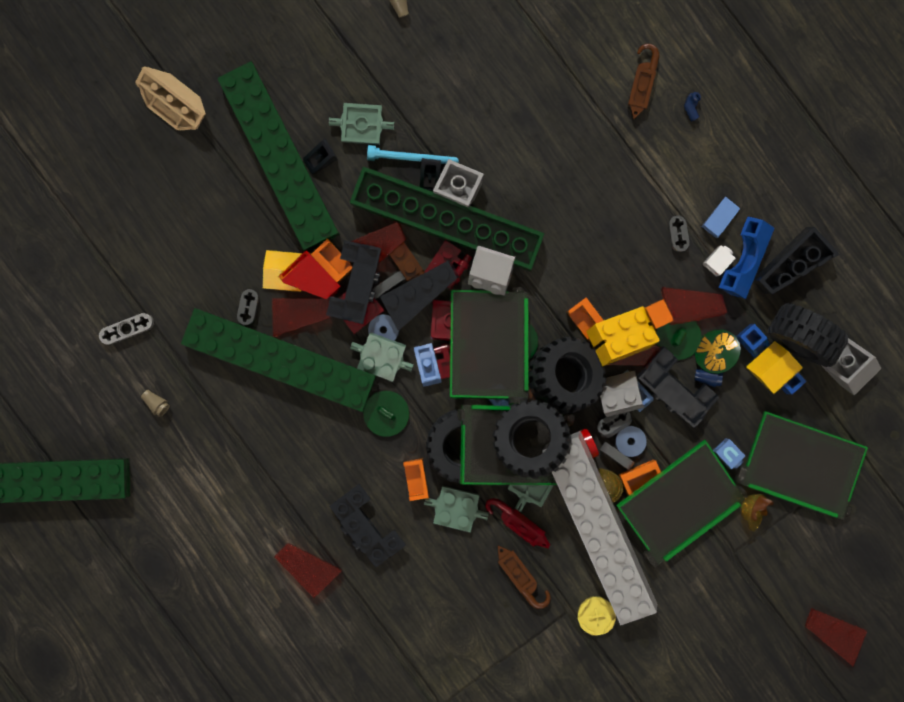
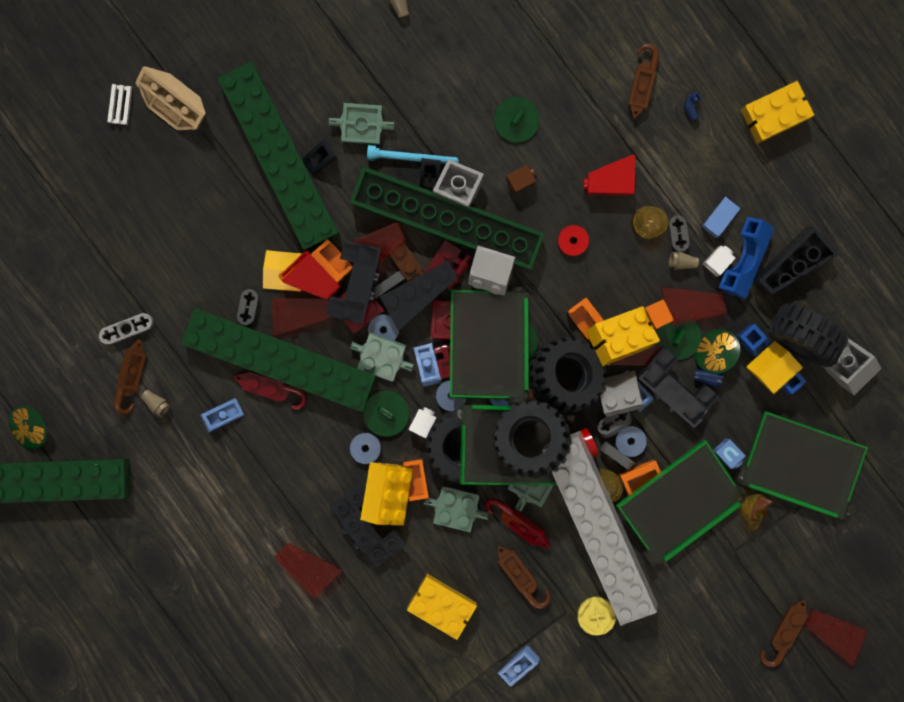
none -> shield [8,405,47,449]
none -> white tile [107,84,133,125]
none -> reddish brown plate [114,339,146,415]
none -> medium blue slope [200,398,244,433]
none -> dark red plate [234,371,307,410]
none -> sand blue piece [350,433,381,464]
none -> yellow piece [360,462,413,525]
none -> yellow piece [407,574,477,640]
none -> white brick [409,407,436,438]
none -> sand blue piece [436,380,466,411]
none -> dark green shield [494,97,540,142]
none -> medium blue slope [498,645,540,687]
none -> reddish brown brick [506,164,537,194]
none -> red piece [558,225,589,256]
none -> red slope [583,155,635,196]
none -> clear yellow piece [631,206,668,239]
none -> dark tan cone [669,251,699,270]
none -> yellow piece [741,81,814,144]
none -> reddish brown plate [760,599,808,668]

